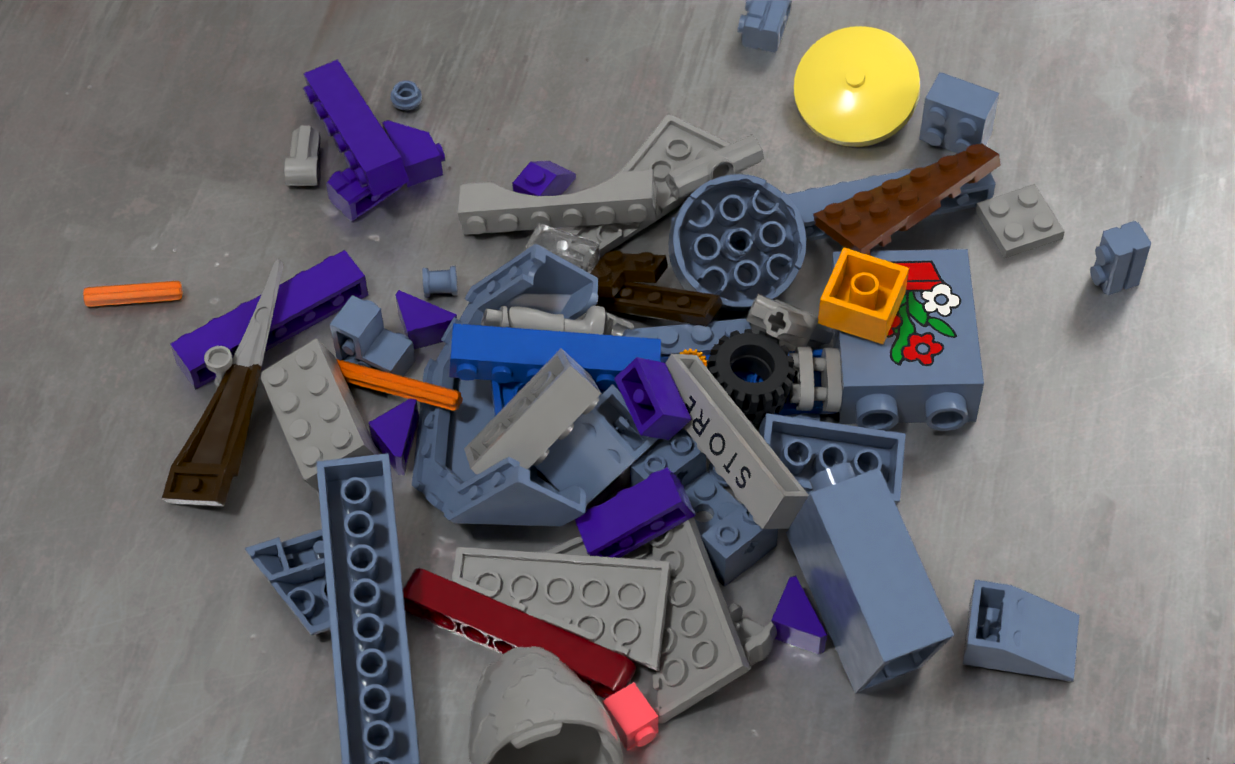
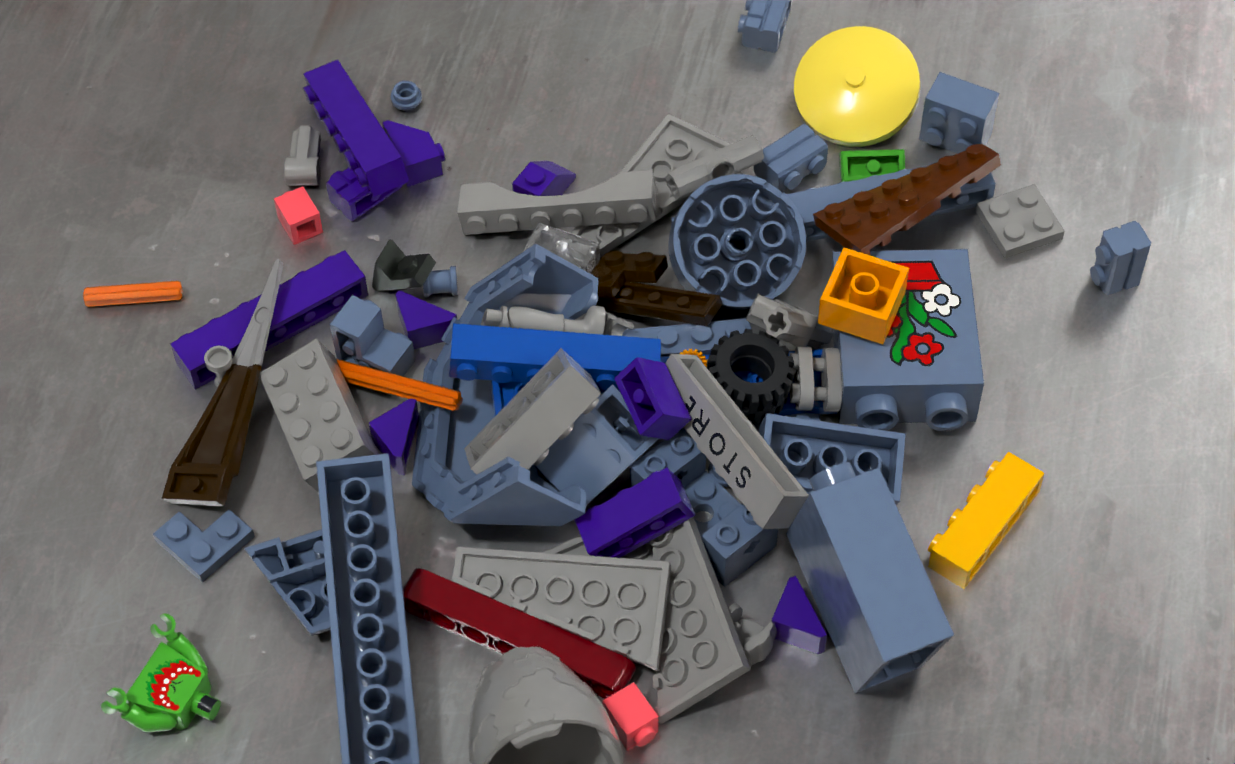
sand blue slope [963,579,1079,682] -> none
none -> bright green torso [101,614,221,733]
none -> sand blue plate [153,509,255,582]
none -> coral brick [274,186,323,245]
none -> pearl dark grey slope [372,239,436,291]
none -> sand blue brick [753,123,828,192]
none -> bright green slope [839,149,905,182]
none -> yellow brick [928,451,1045,589]

